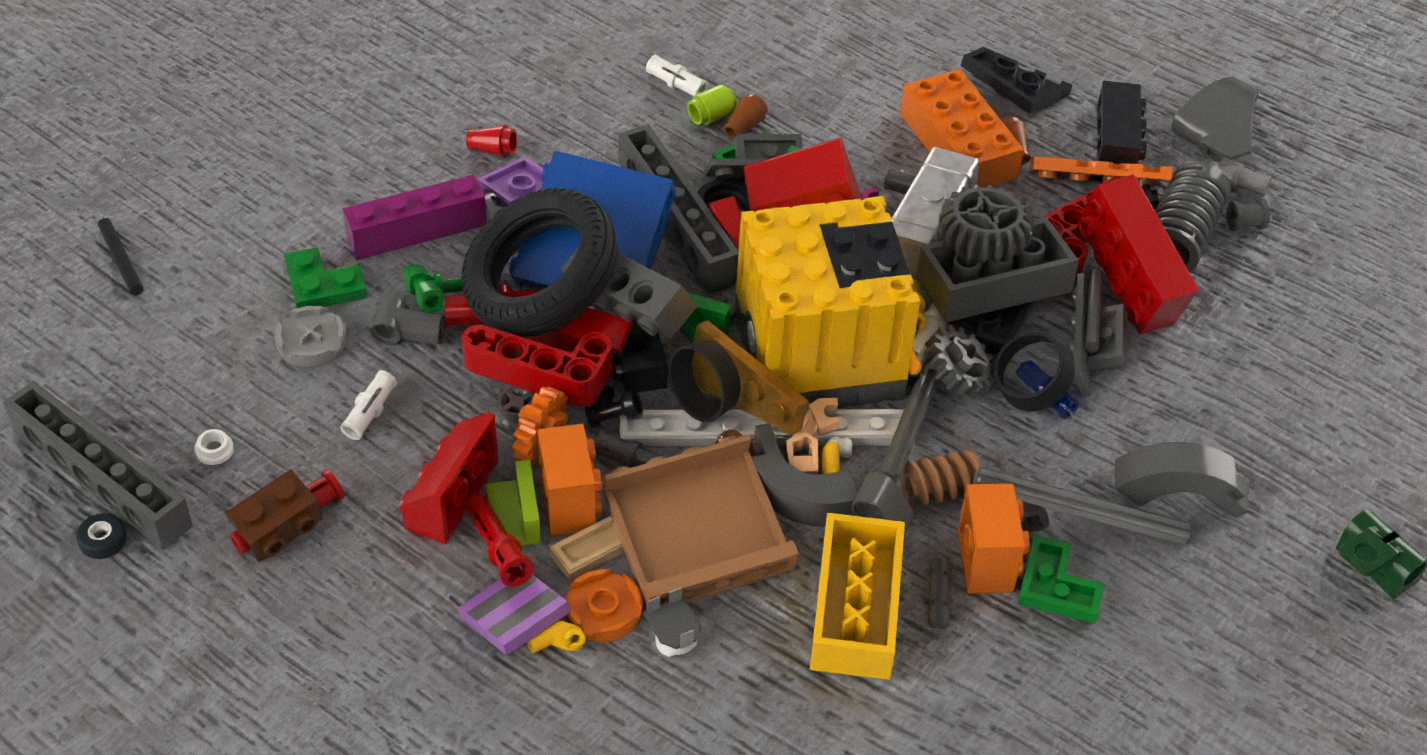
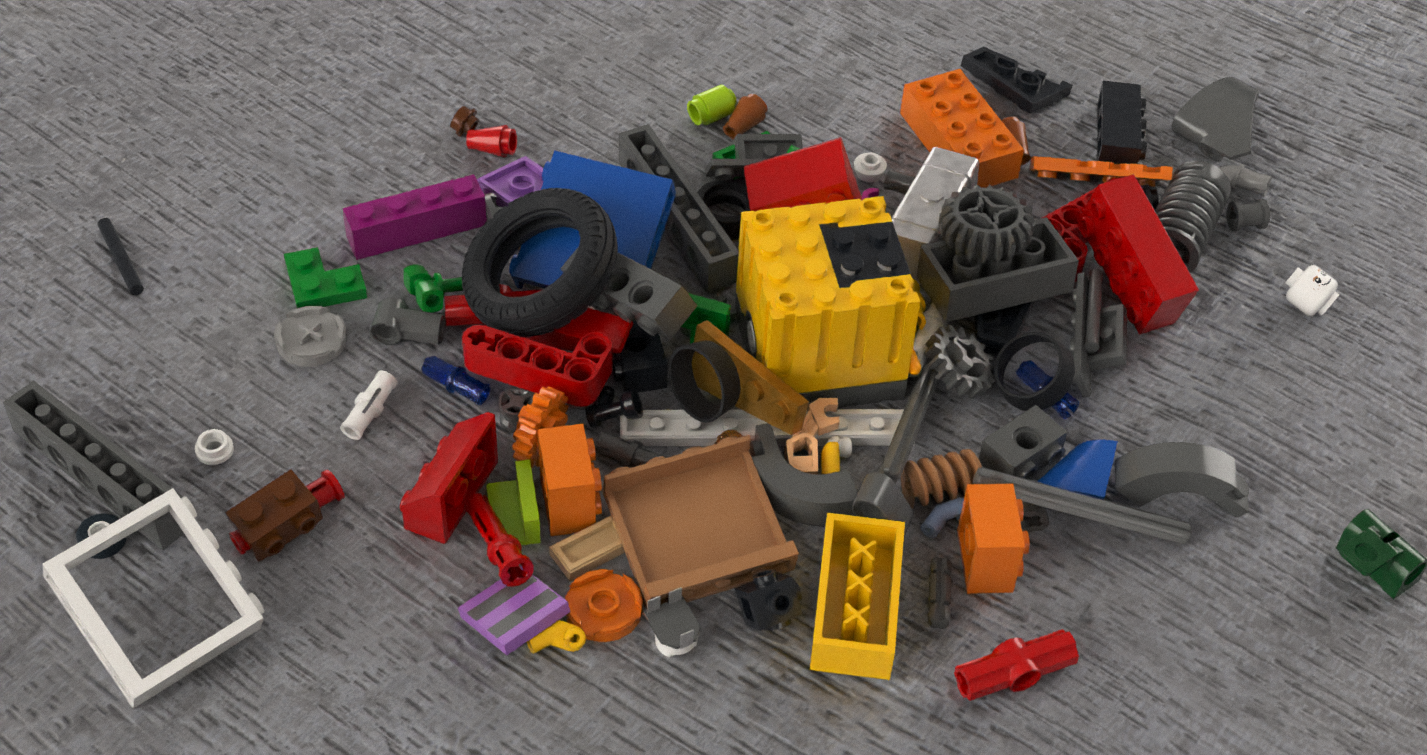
white pin [646,54,708,96] -> none
red slope [708,196,741,251] -> none
green plate [1018,535,1104,624] -> none
none -> white window [42,488,264,709]
none -> clear blue axle [421,356,491,406]
none -> reddish brown plate [450,106,479,137]
none -> black brick [734,569,803,631]
none -> white plate [854,152,887,183]
none -> sand blue arm [920,497,964,538]
none -> red piece [954,629,1079,701]
none -> dark grey brick [979,405,1067,480]
none -> blue slope [1037,439,1118,500]
none -> white head [1285,265,1340,316]

